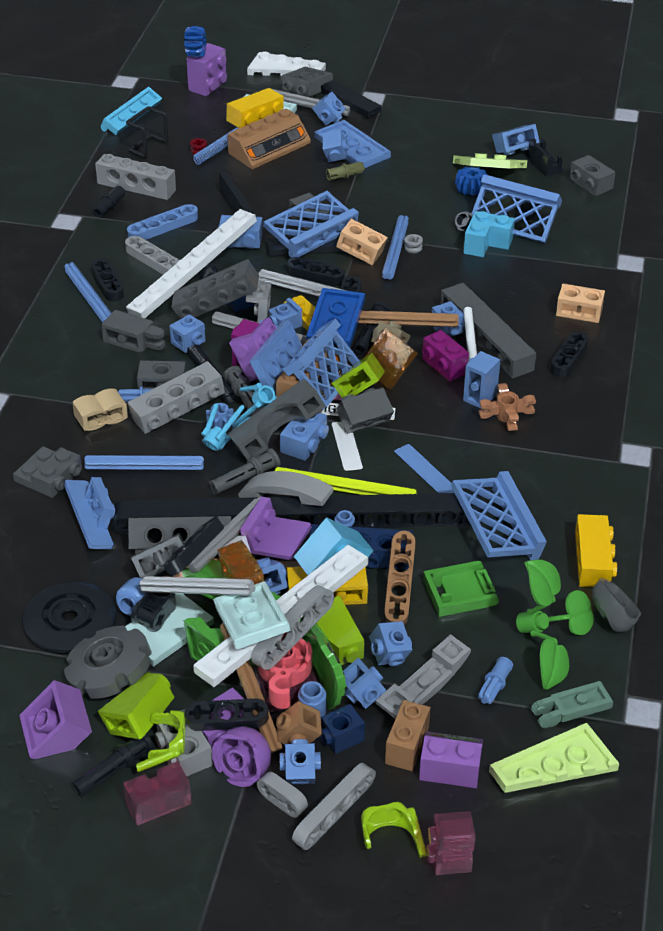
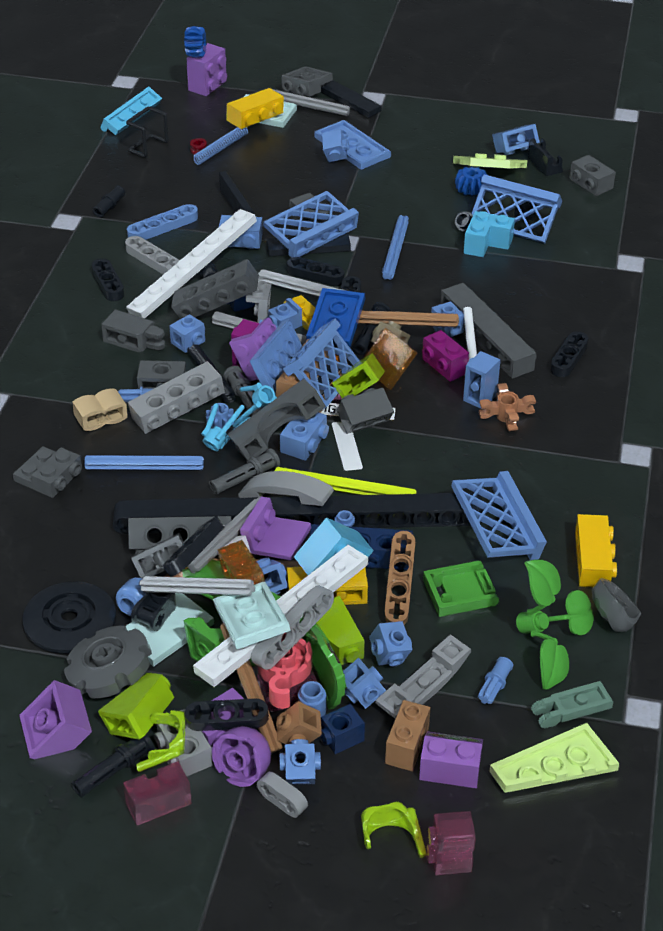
medium blue axle [64,262,111,322] -> none
medium blue bracket [64,477,115,549] -> none
light grey brick [95,154,176,200] -> none
medium nougat slope [228,108,311,169] -> none
white wing [247,52,326,76] -> none
light grey beam [292,763,376,850] -> none
medium blue brick [312,92,346,126] -> none
olive axle [326,162,365,181] -> none
light nougat brick [336,219,388,265] -> none
medium blue sticker [394,444,454,493] -> none
light grey bush [404,234,423,253] -> none
light nougat brick [556,284,605,323] -> none

